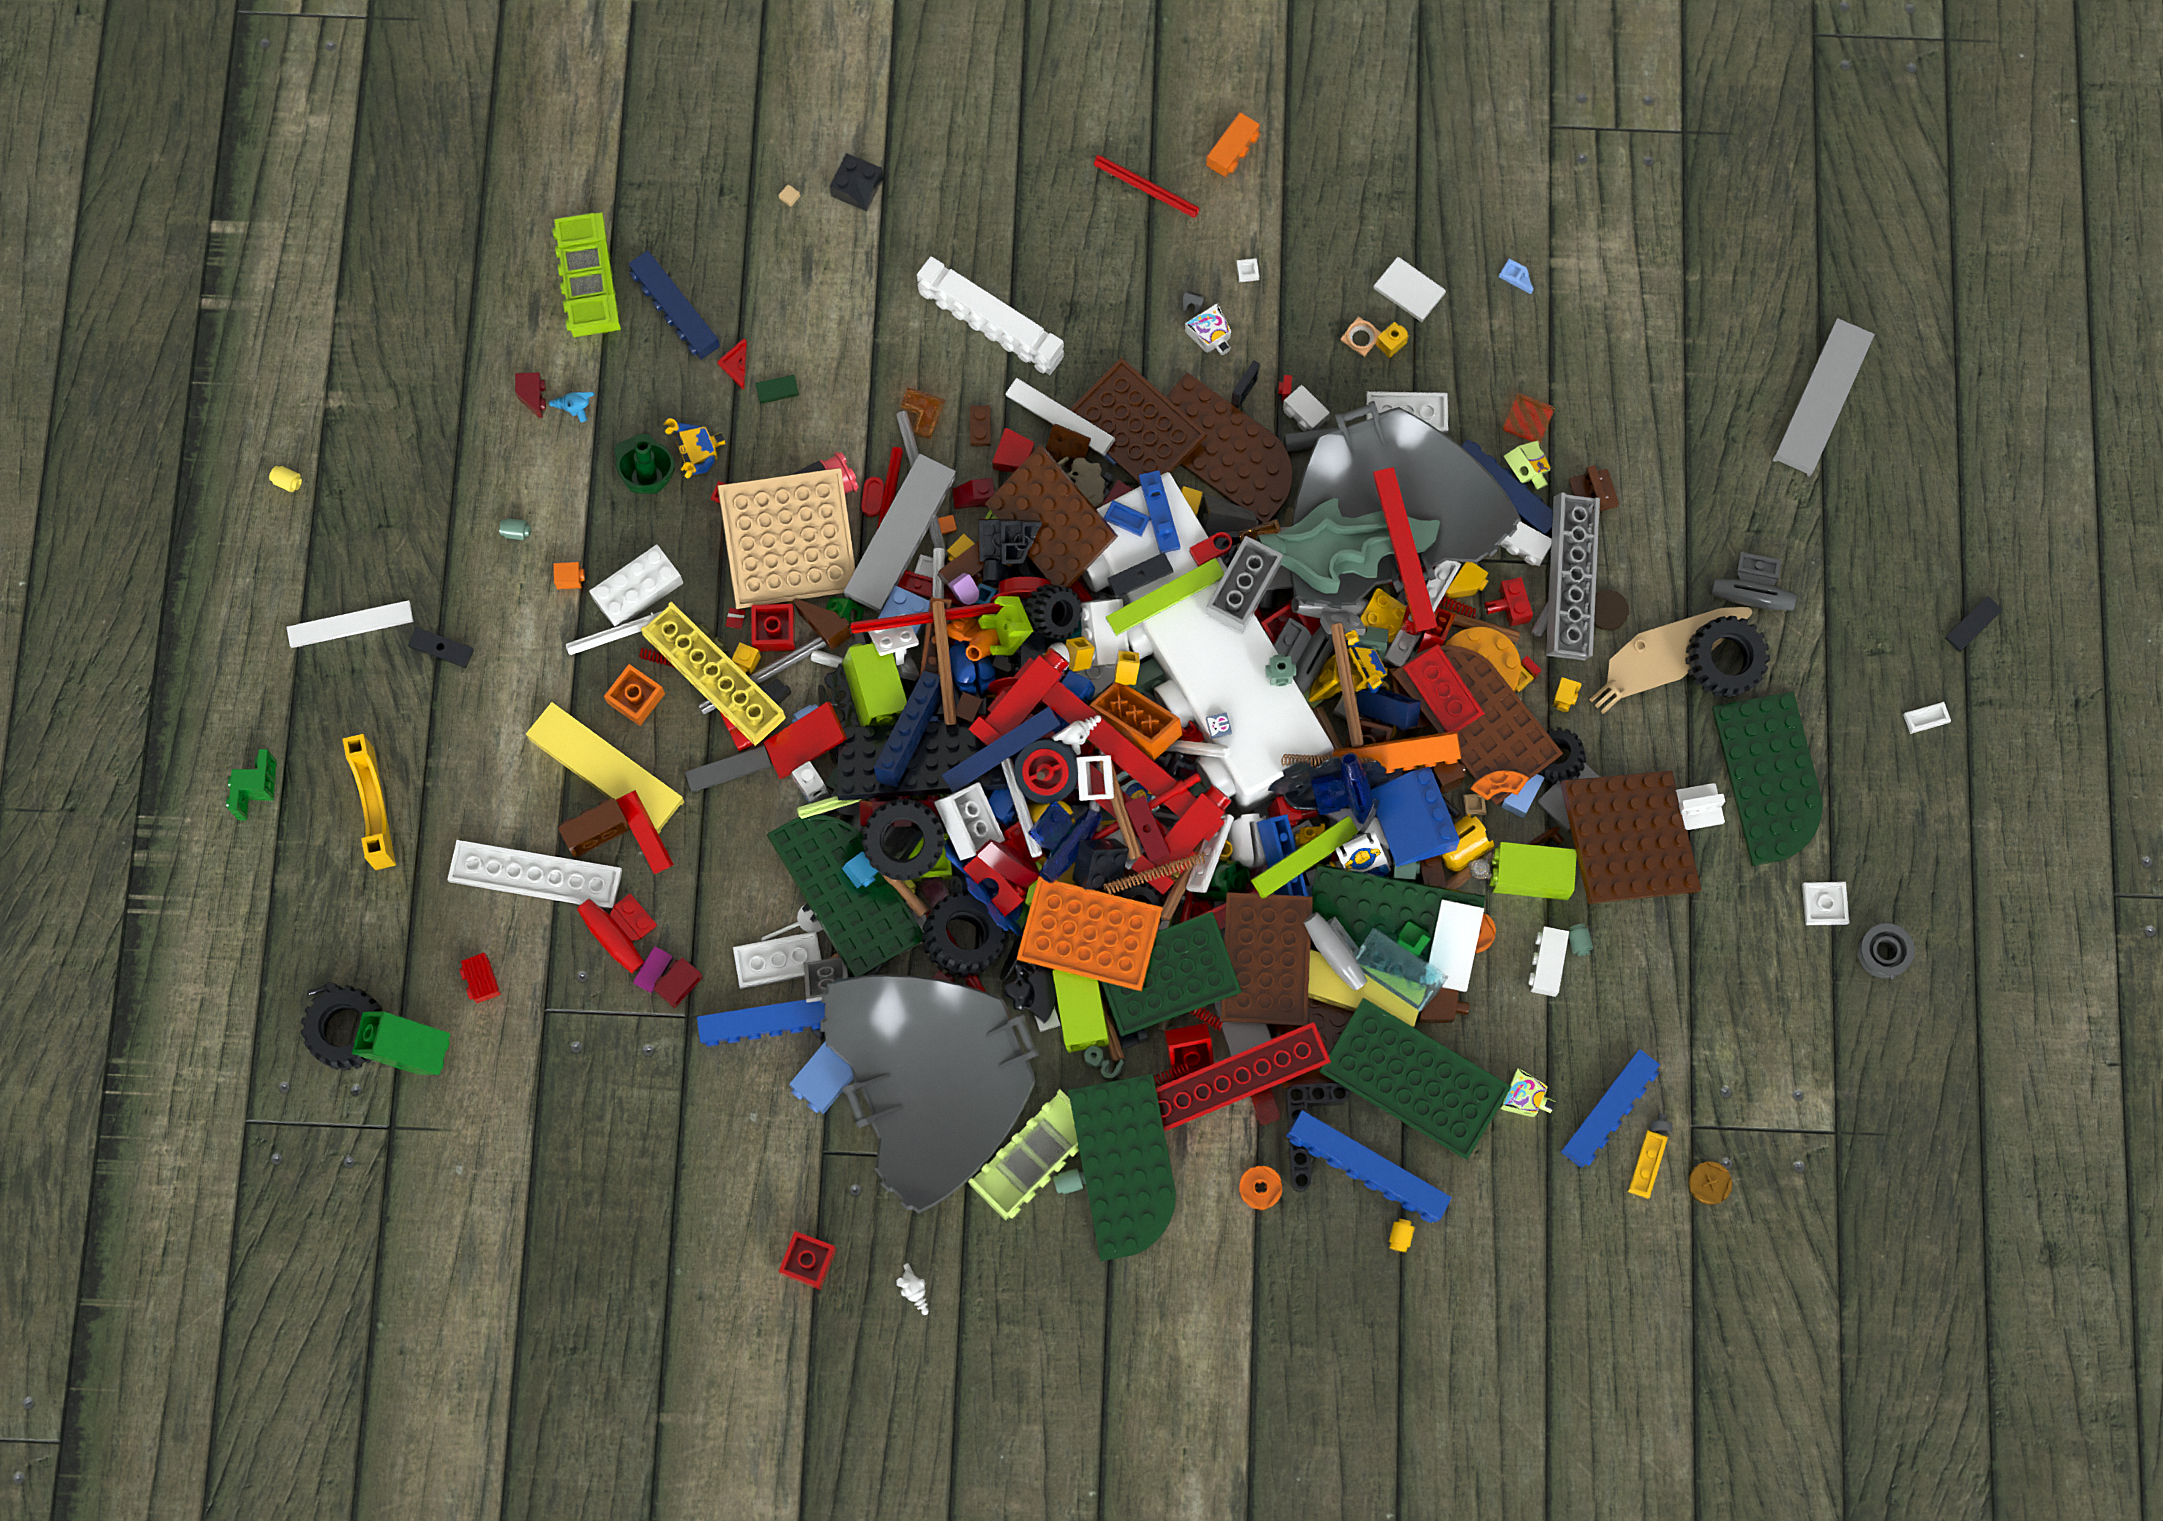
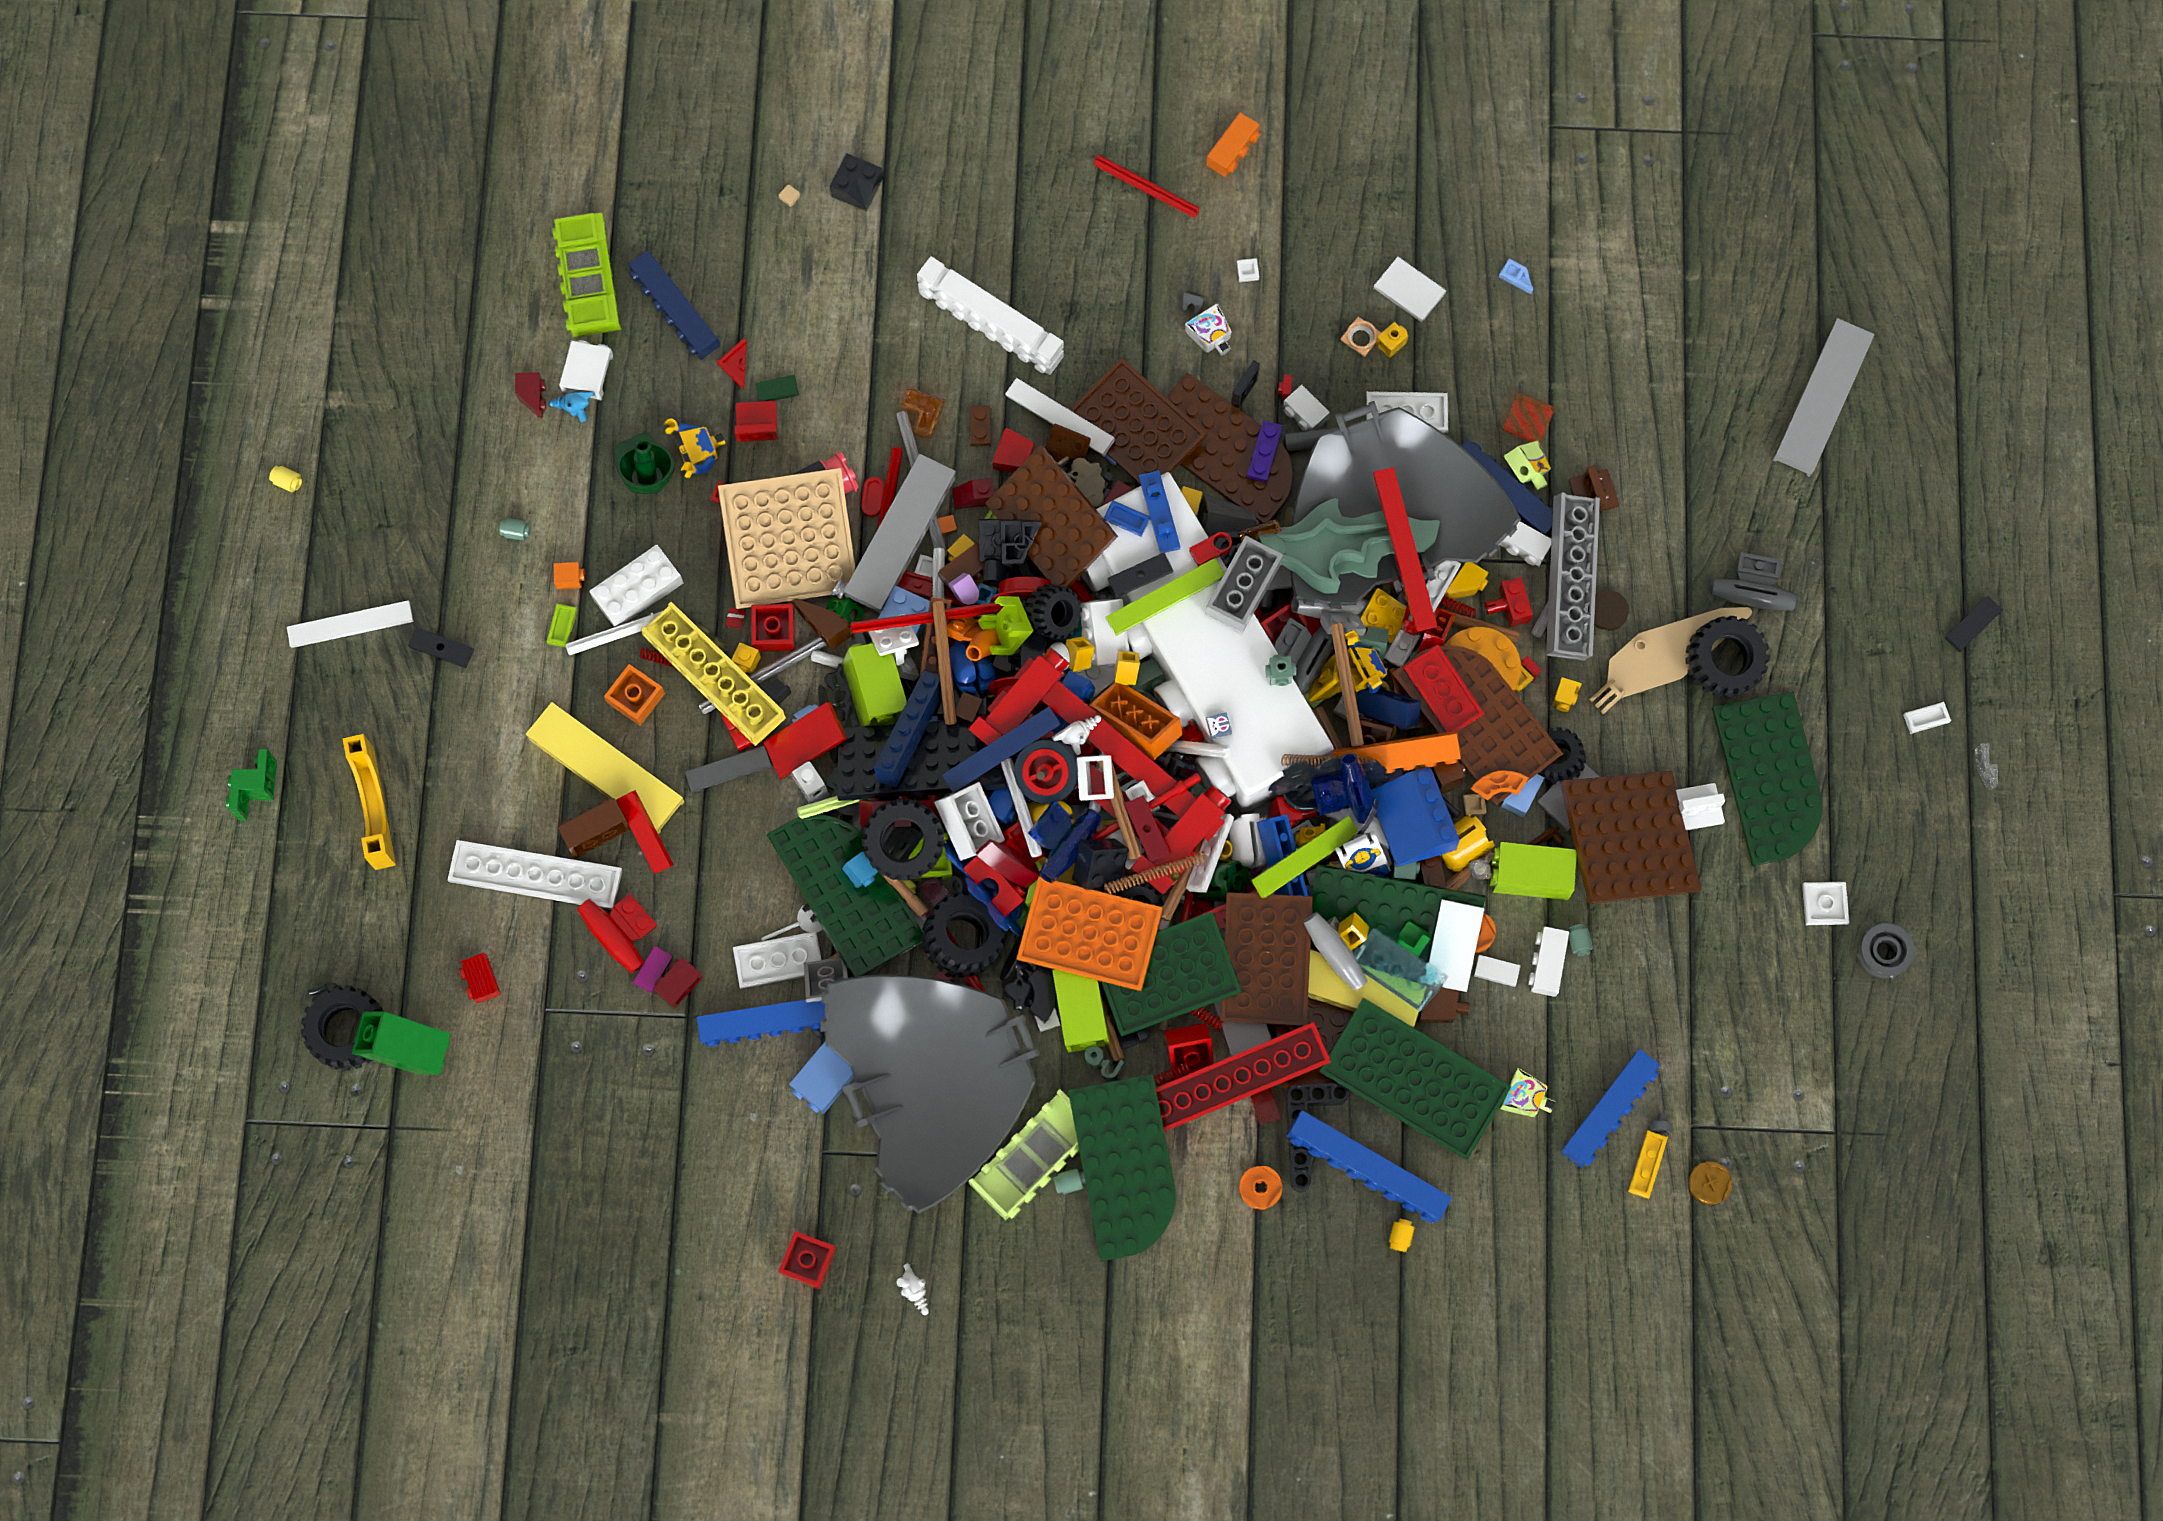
none -> lime tile [546,603,578,648]
none -> white panel [560,340,613,400]
none -> red bracket [735,401,778,442]
none -> light grey bush [831,579,848,599]
none -> white tile [1125,780,1154,802]
none -> dark purple plate [1247,420,1283,483]
none -> yellow brick [1337,912,1369,950]
none -> white tile [1474,955,1521,987]
none -> clear slope [1975,743,1998,790]

